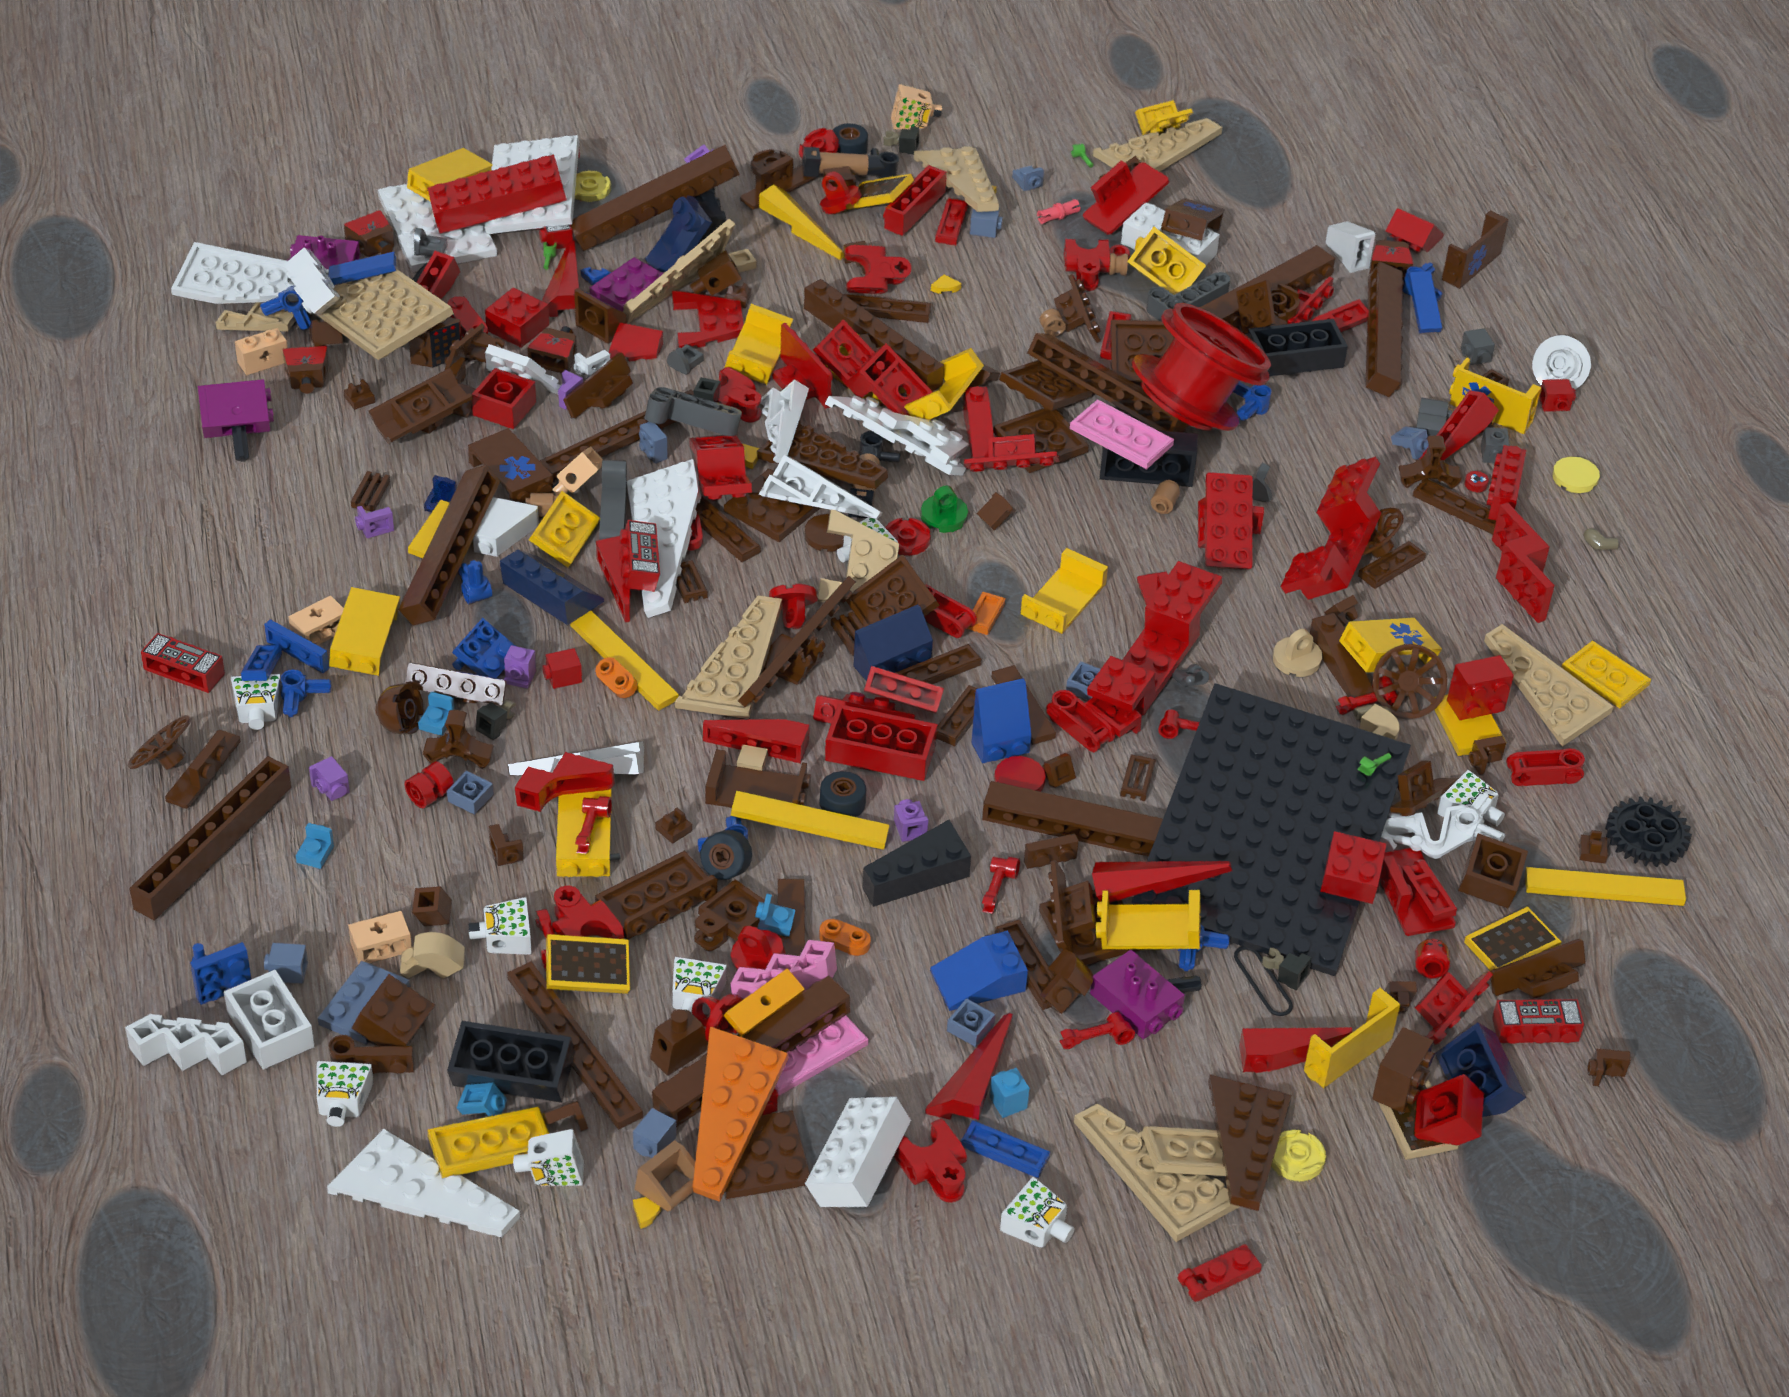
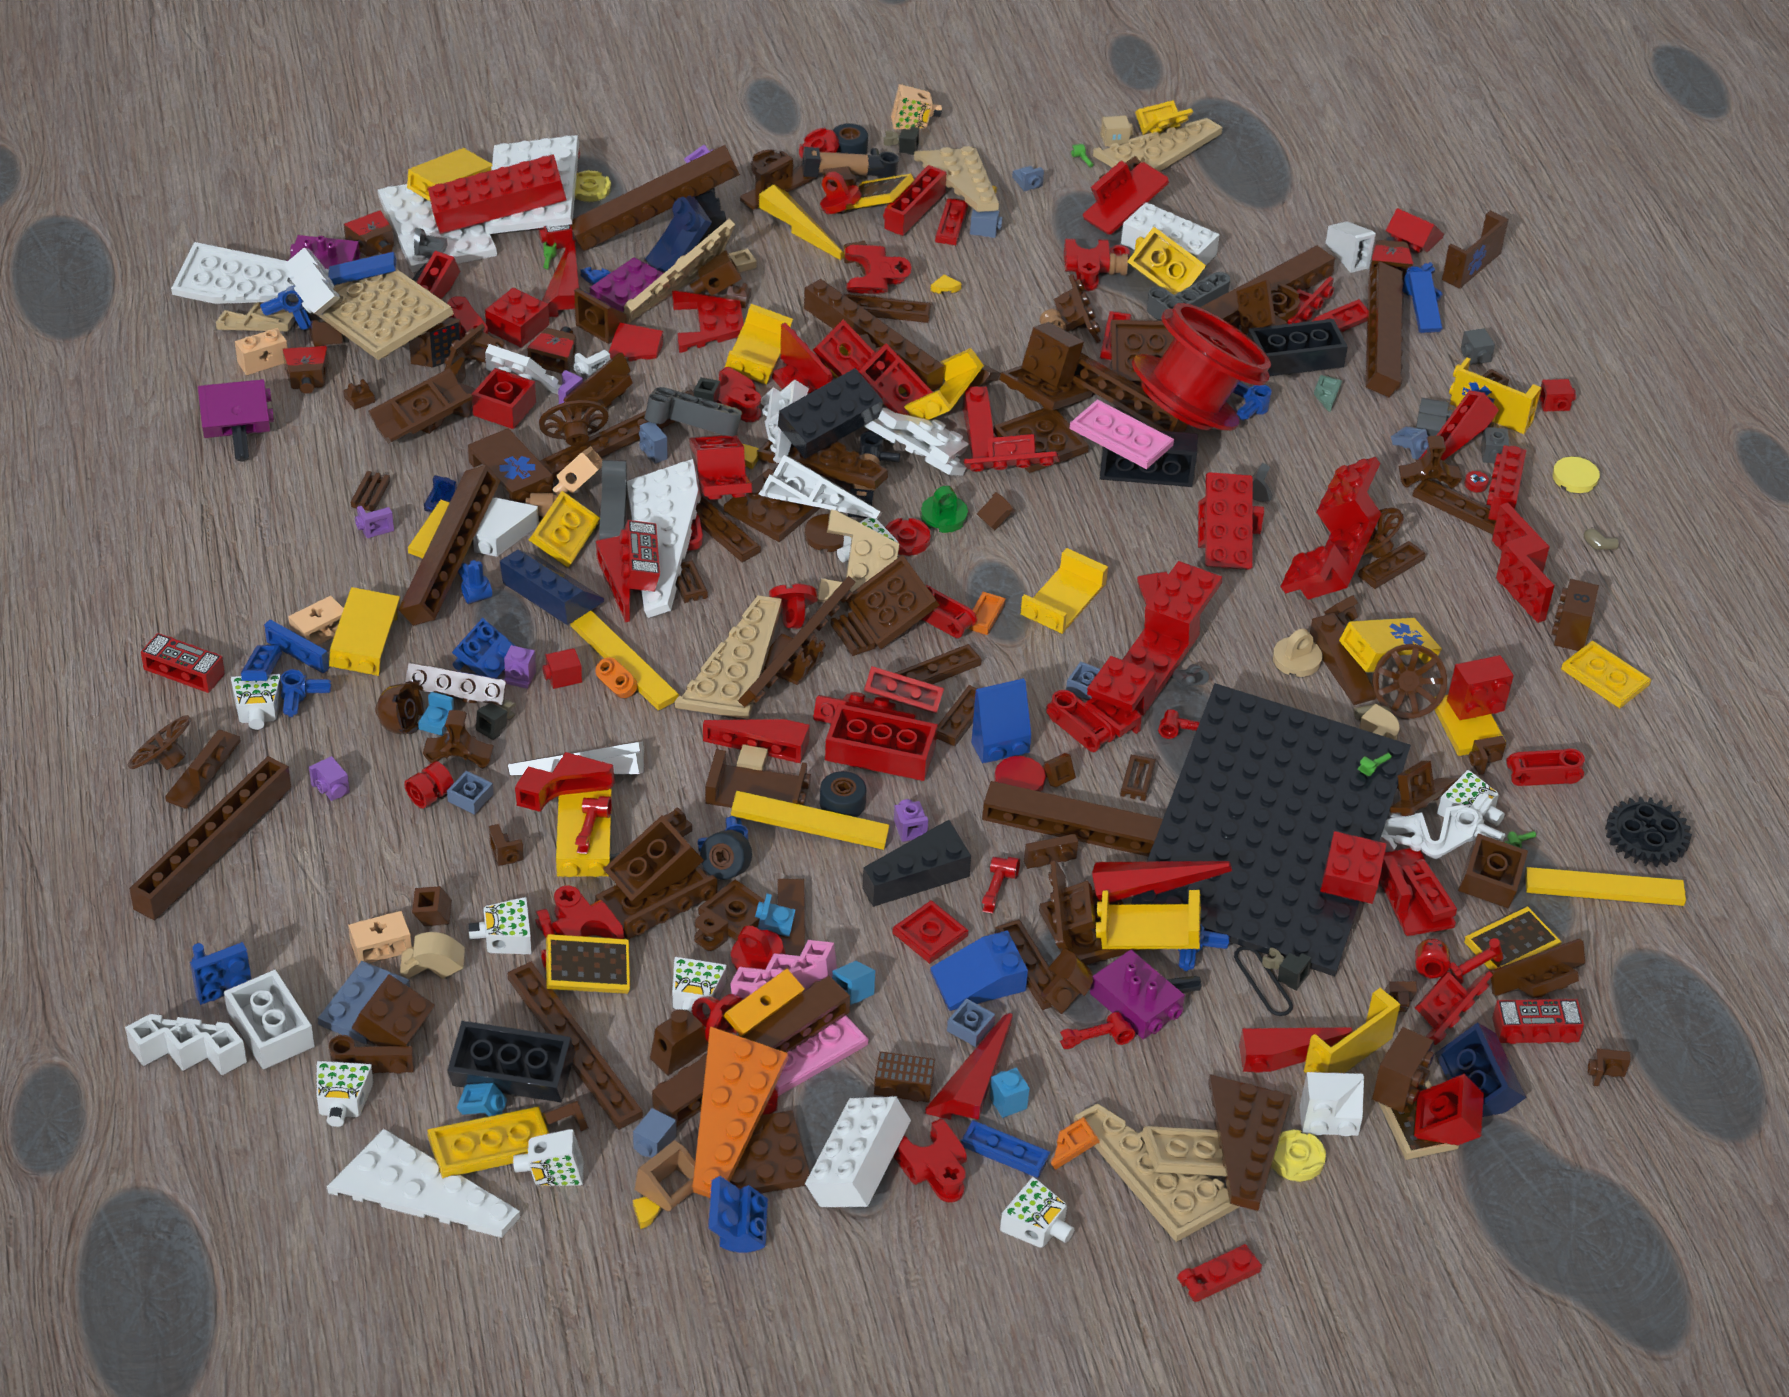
sand blue brick [264,943,308,984] -> none
dark azure bracket [296,823,334,869] -> none
dark grey tile [667,344,704,375] -> none
orange plate [819,919,871,956] -> none
dark blue slope [853,605,933,681] -> none
reddish brown tile [991,665,1056,745] -> none
coral pin [1037,199,1080,224] -> none
medium nougat brick [1151,480,1180,514] -> none
reddish brown panel [1161,198,1225,241] -> none
red brick [1336,676,1397,715] -> none
tan wing [1484,624,1614,747] -> none
white hat [1532,335,1591,390] -> none
reddish brown tile [1579,830,1608,864] -> none
none -> reddish brown wheel [539,400,609,446]
none -> reddish brown slope [603,815,704,903]
none -> blue brick [708,1176,768,1253]
none -> black brick [778,368,883,459]
none -> dark azure brick [832,961,875,1005]
none -> reddish brown brick [874,1051,935,1103]
none -> red tile [892,900,969,964]
none -> reddish brown brick [1021,322,1084,387]
none -> orange tile [1051,1117,1099,1170]
none -> tan brick [1100,116,1133,146]
none -> white slope [1299,1072,1364,1136]
none -> sand green tile [1314,375,1342,412]
none -> red piece [1450,938,1504,984]
none -> bright green hand [1504,831,1536,848]
none -> reddish brown brick [1551,579,1599,651]

